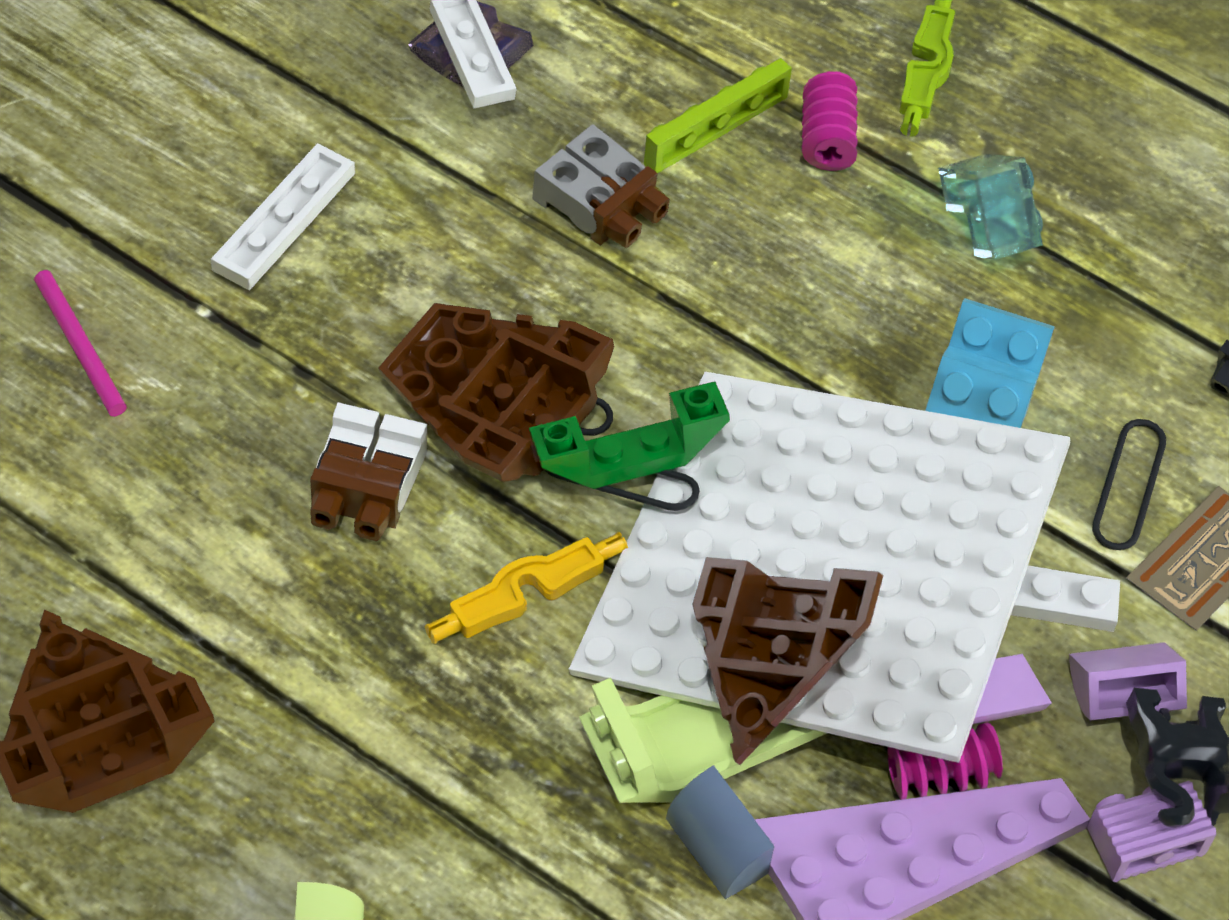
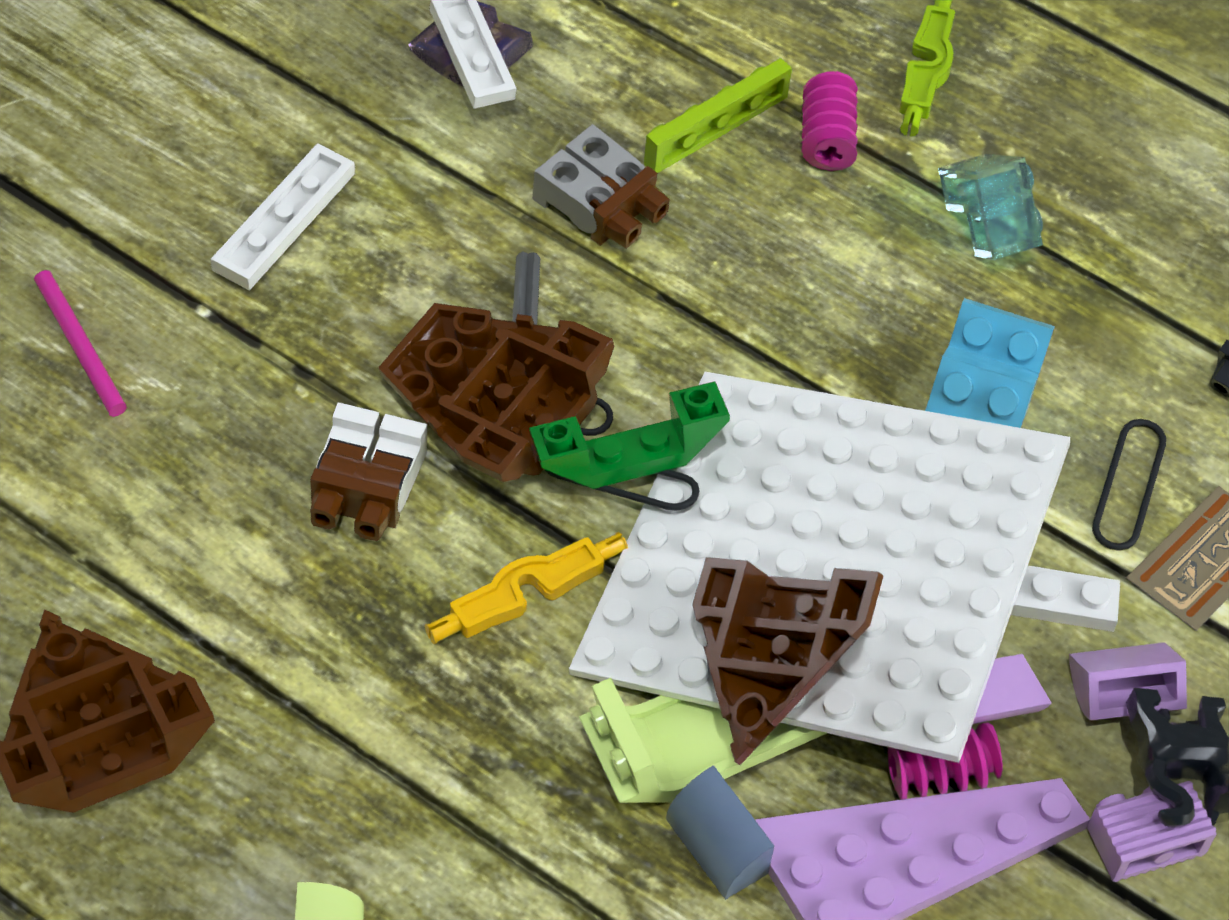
none -> dark grey axle [512,252,540,325]

